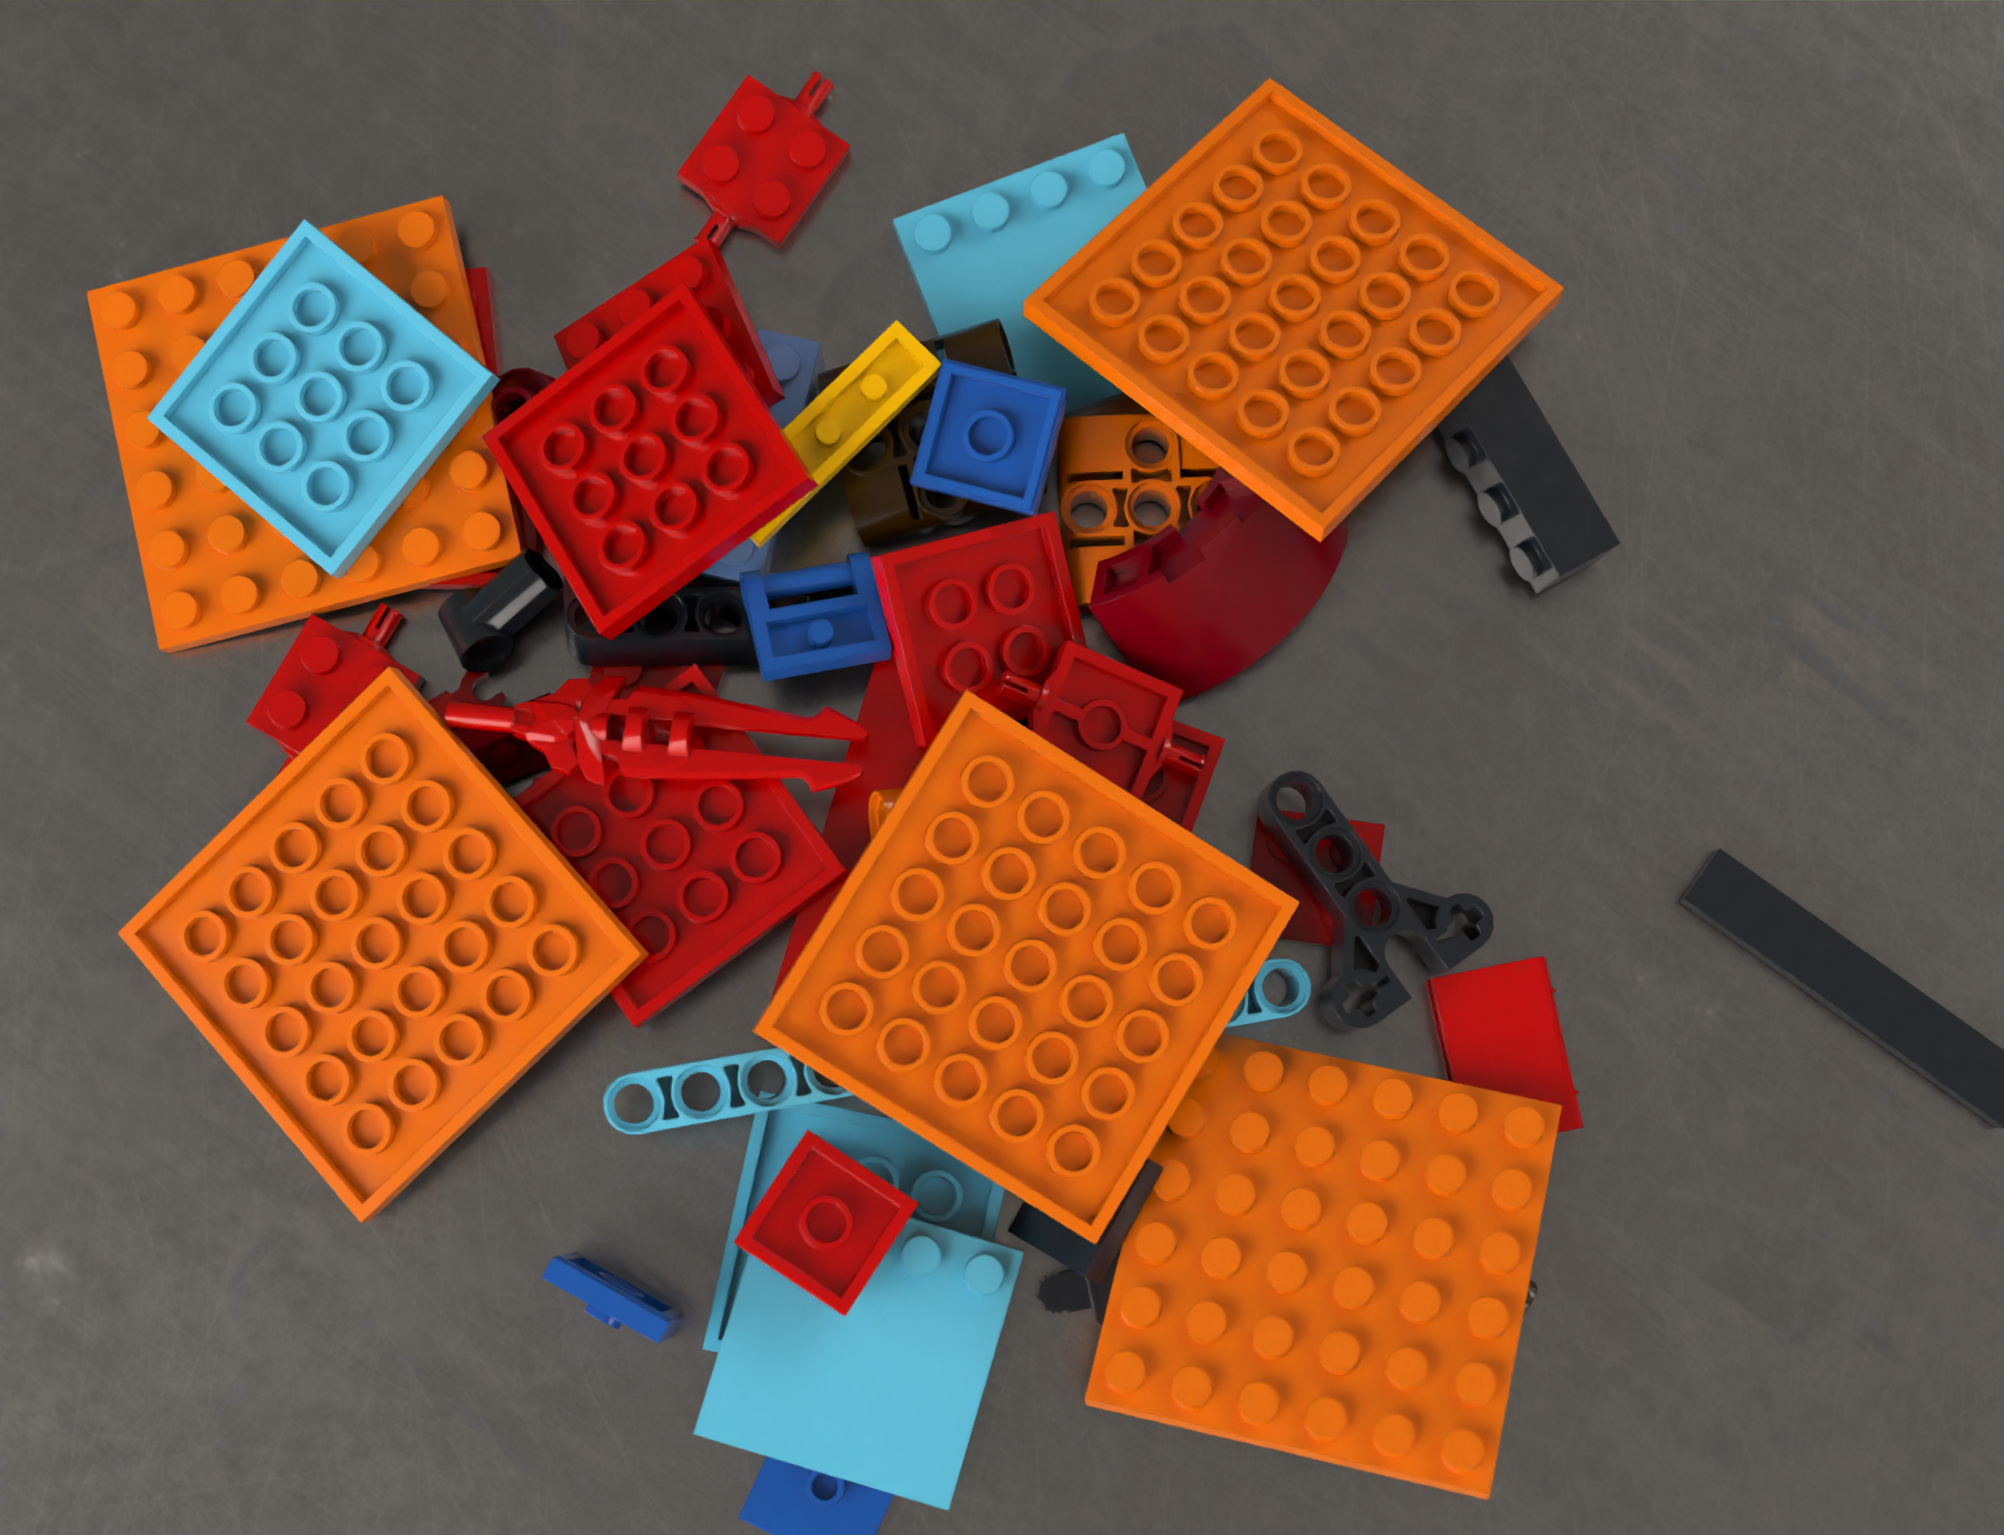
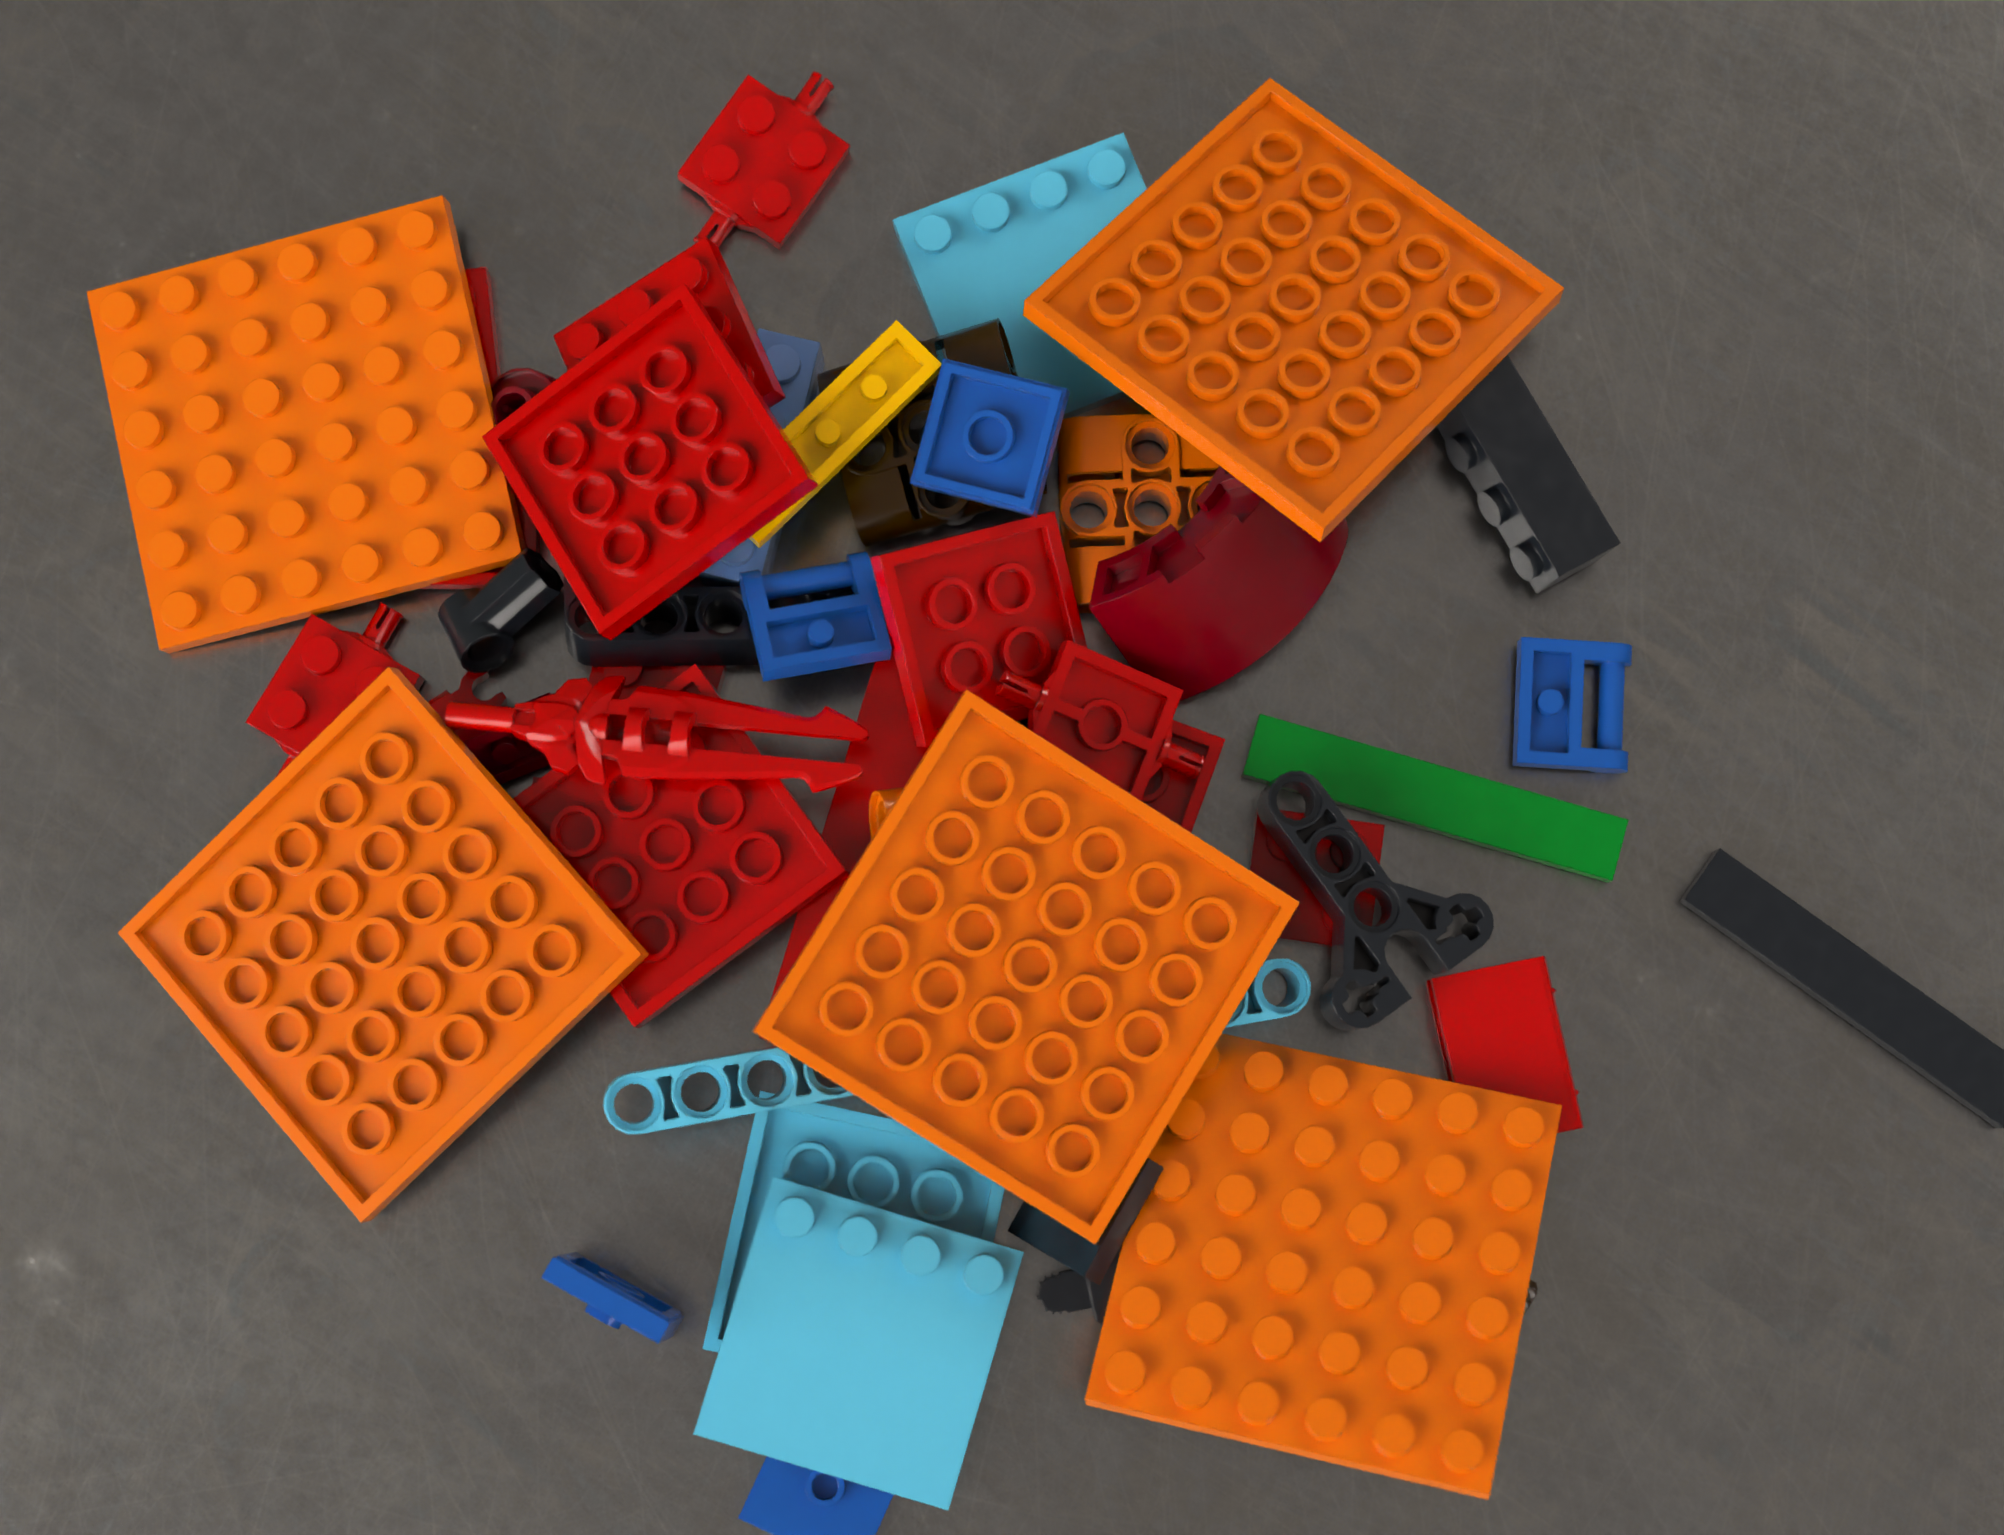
medium azure plate [147,219,500,579] -> none
red plate [733,1129,919,1317] -> none
none -> green tile [1241,714,1629,883]
none -> blue plate [1512,637,1632,774]

